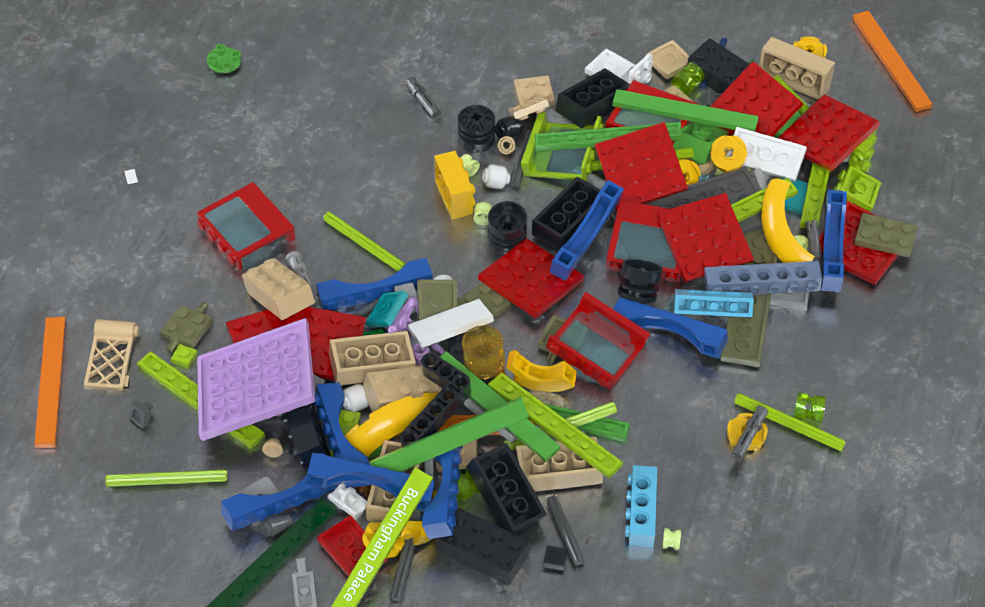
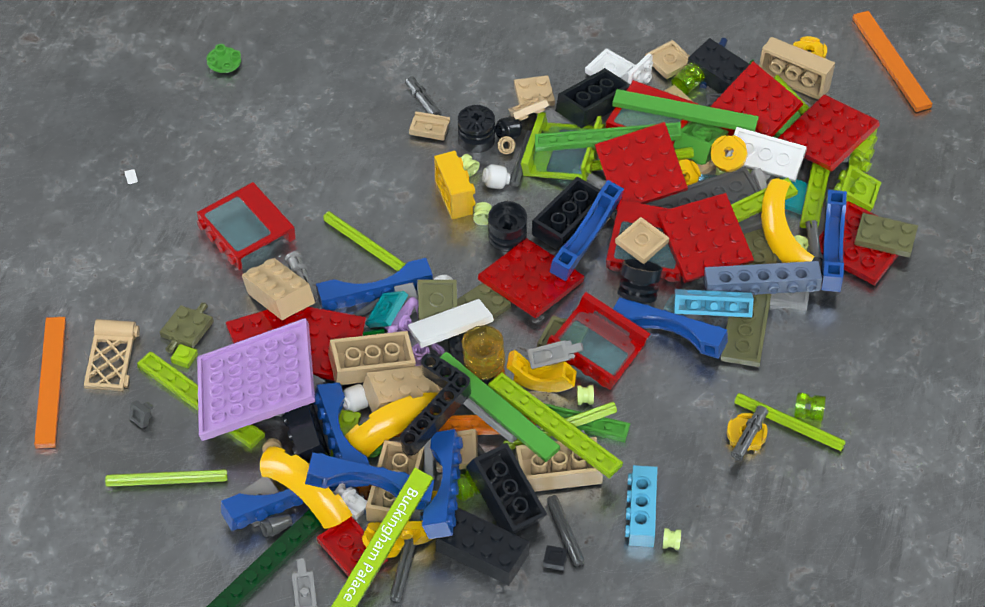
bright green tile [369,397,529,472] -> none
none -> yellow brick [260,446,352,529]
none -> tan plate [409,111,450,141]
none -> light grey hinge [527,340,584,369]
none -> yellowish green wheel [577,385,594,405]
none -> tan plate [615,217,669,264]

